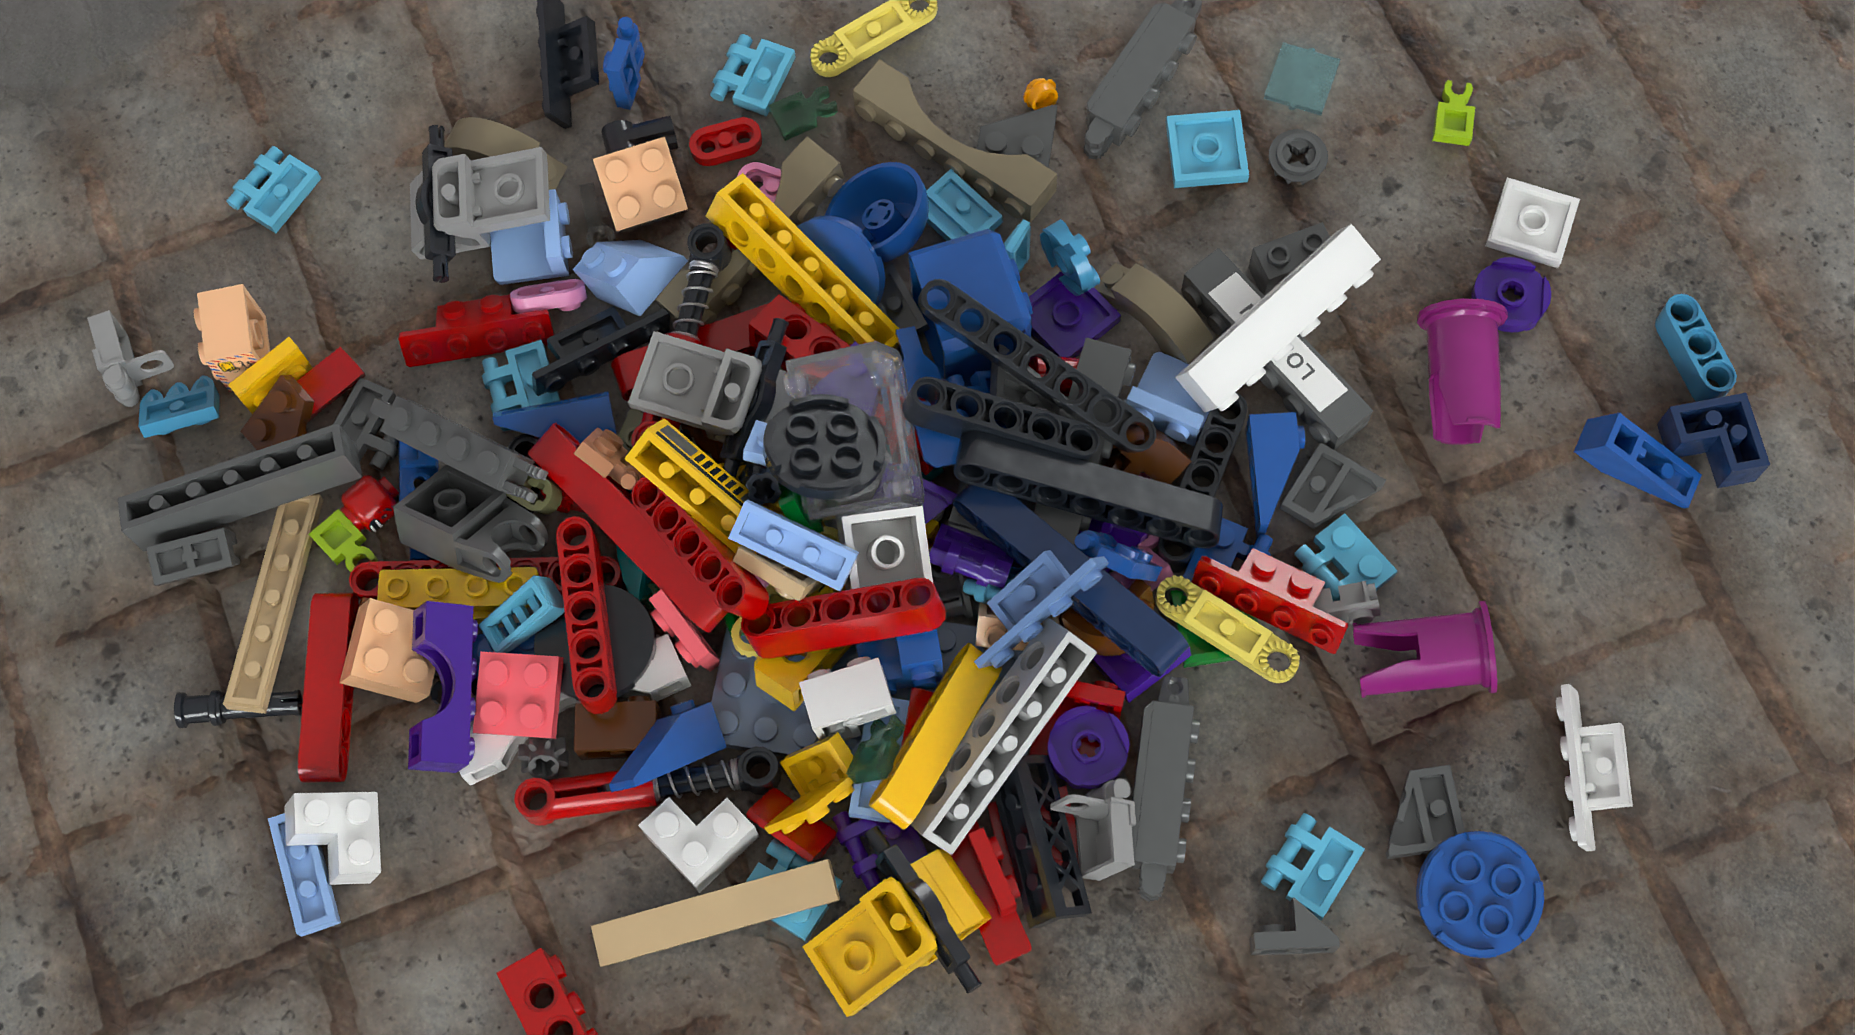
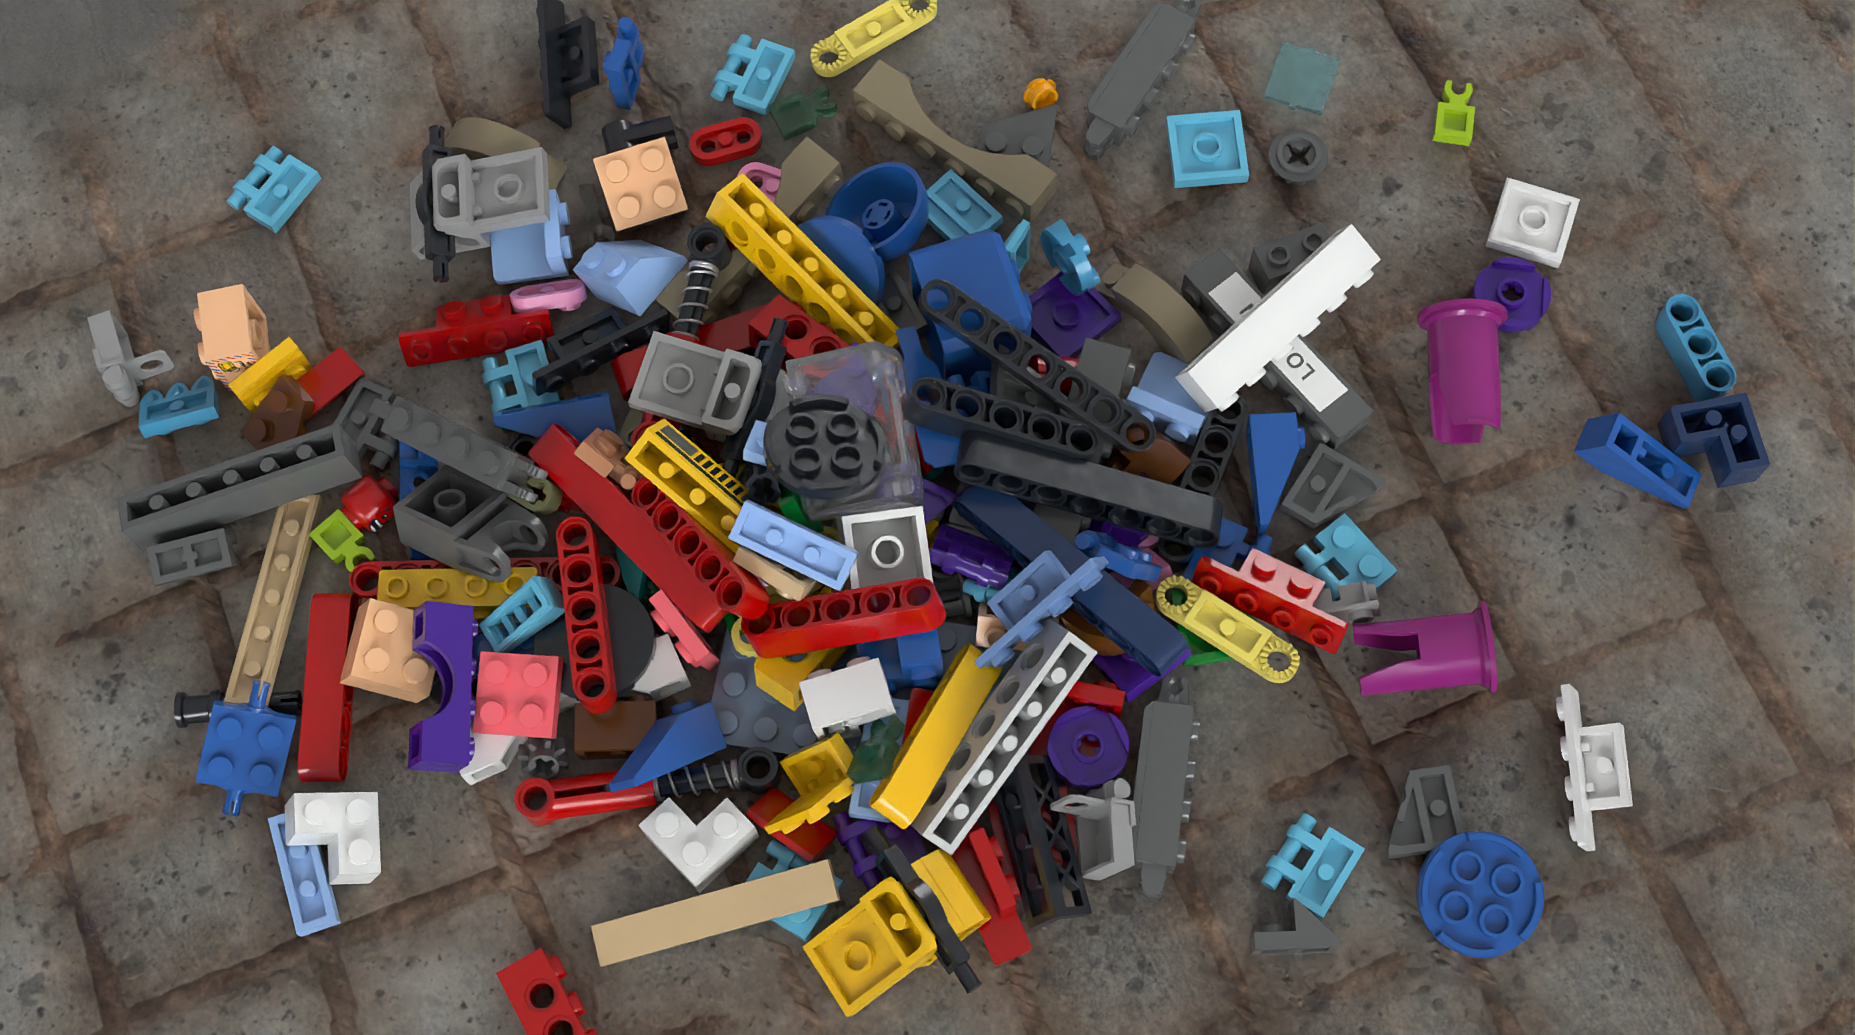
none -> blue plate [195,680,296,816]

